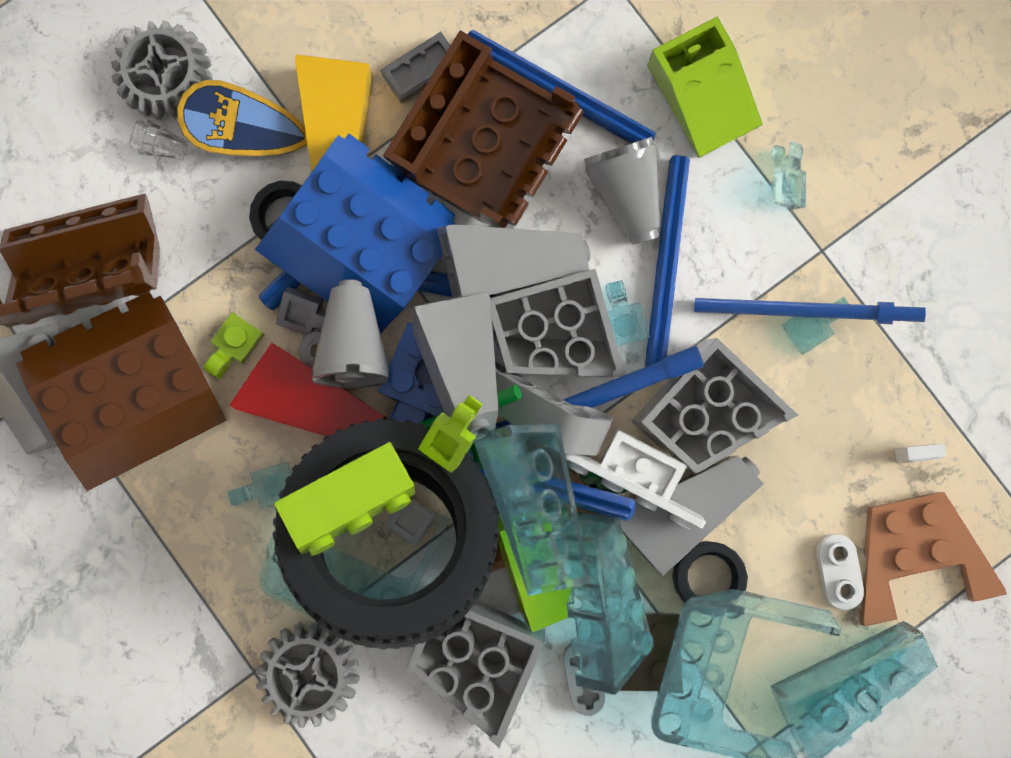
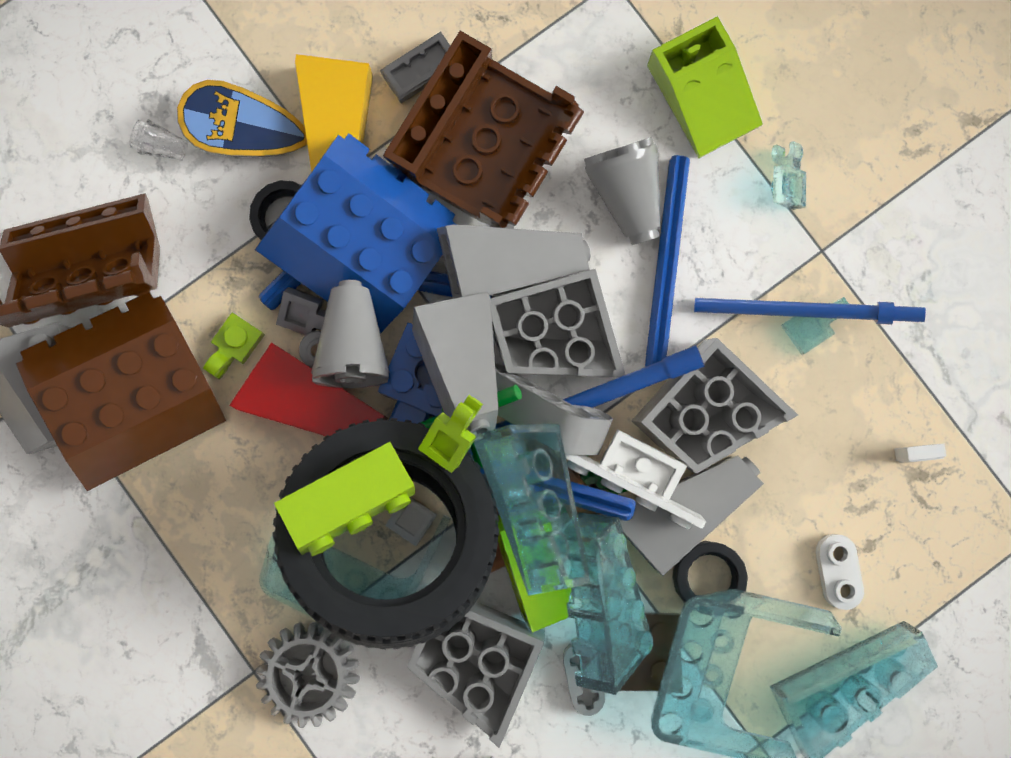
light grey gear [111,20,213,121] -> none
clear light blue plate [227,462,291,509] -> none
blue axle [468,30,656,143] -> none
clear light blue plate [605,280,650,347] -> none
nougat wing [859,492,1007,627] -> none

